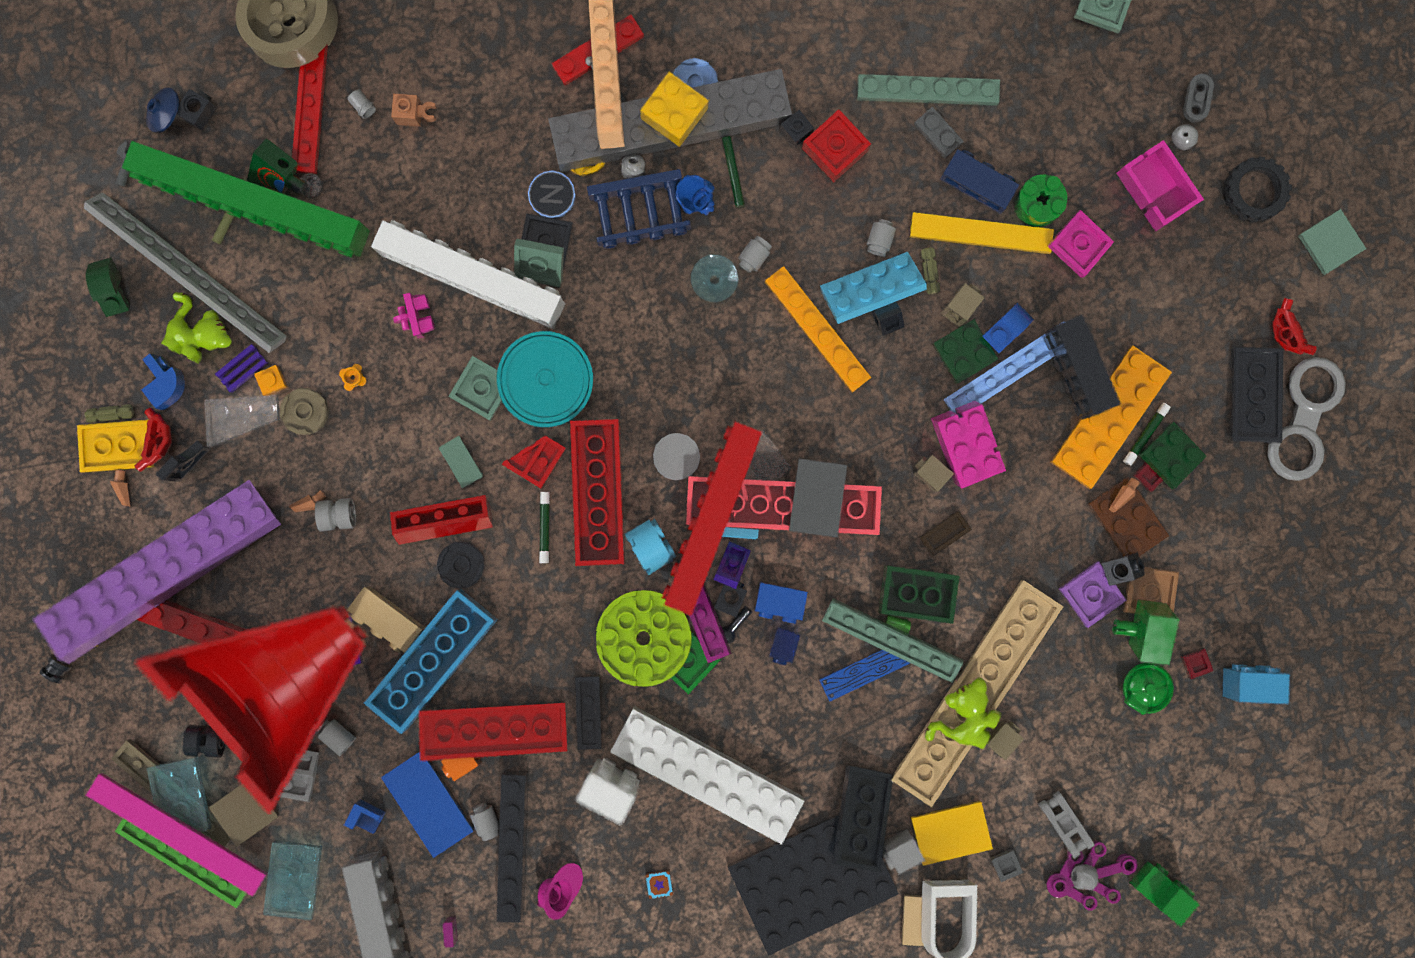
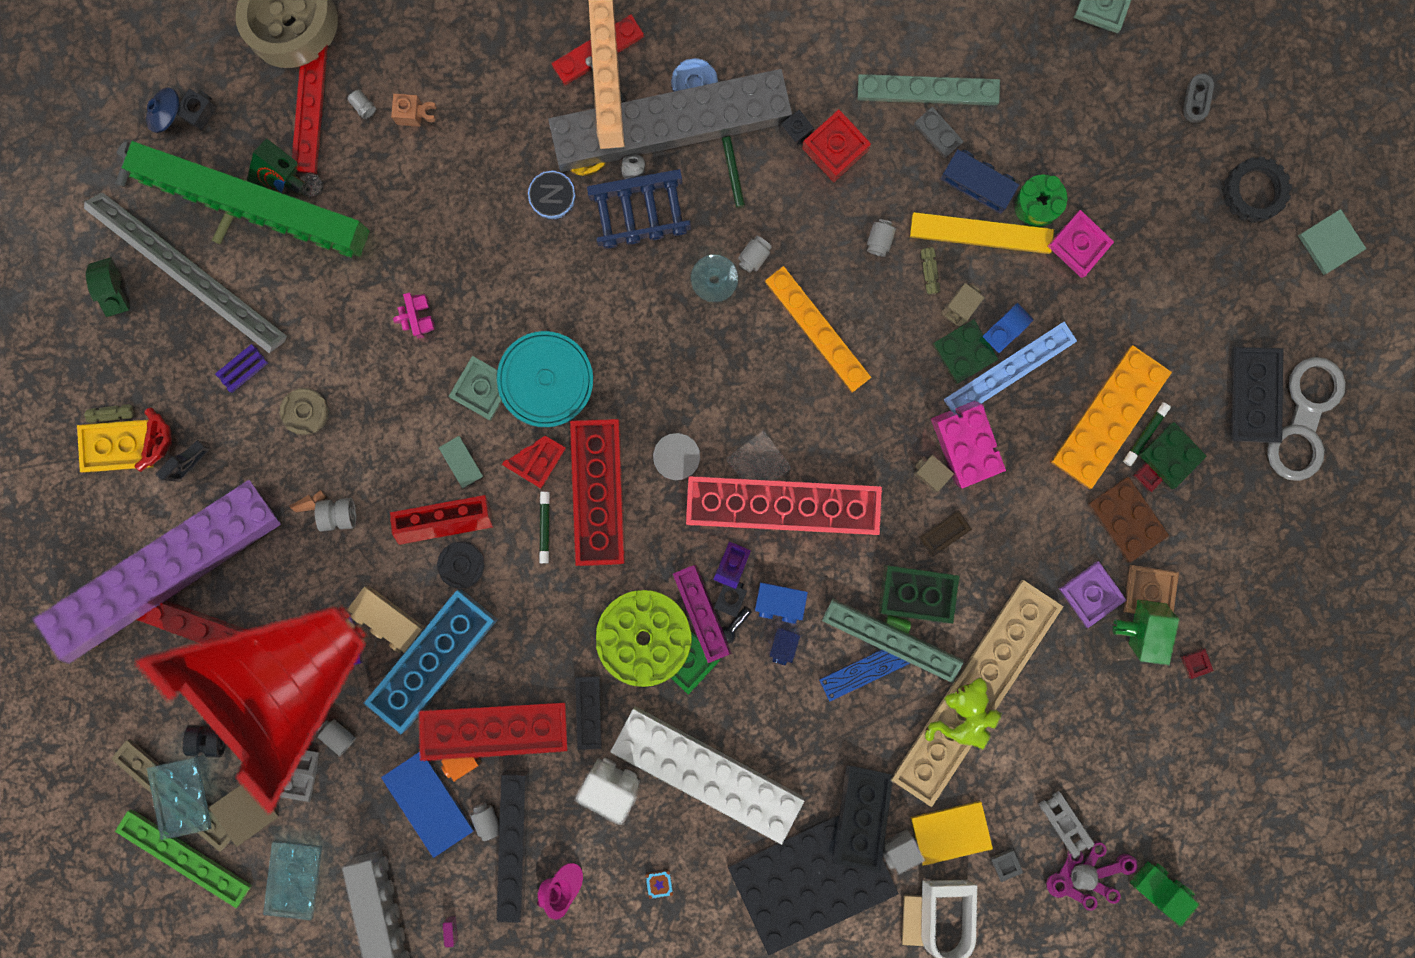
black wheel [39,654,72,684] -> none
dark pink tile [86,773,268,896] -> none
nougat bar [110,470,131,507] -> none
blue brick [141,354,185,411] -> none
lime animal [161,292,232,364] -> none
clear wing [204,395,280,448] -> none
light orange plate [254,365,287,396] -> none
light orange plate [339,364,367,391] -> none
blue panel [344,799,386,834] -> none
white brick [371,220,565,330] -> none
sand green plate [514,239,564,287] -> none
black tile [521,213,573,270] -> none
medium azure brick [624,519,676,575] -> none
yellow brick [640,72,709,147] -> none
red brick [662,422,762,616] -> none
blue hair [676,175,714,215] -> none
medium azure tile [722,527,758,539] -> none
dark grey tile [789,459,847,538] -> none
medium azure plate [820,252,927,324] -> none
black brick [871,302,905,336] -> none
dark tan brick [986,720,1024,761] -> none
black brick [1044,314,1122,420] -> none
black brick [1102,552,1145,586] -> none
nougat bar [1109,478,1139,512] -> none
dark pink piece [1116,140,1204,231] -> none
green piece [1123,663,1174,715] -> none
light grey piece [1172,124,1198,150] -> none
dark azure brick [1223,664,1289,704] -> none
red piece [1272,298,1317,355] -> none

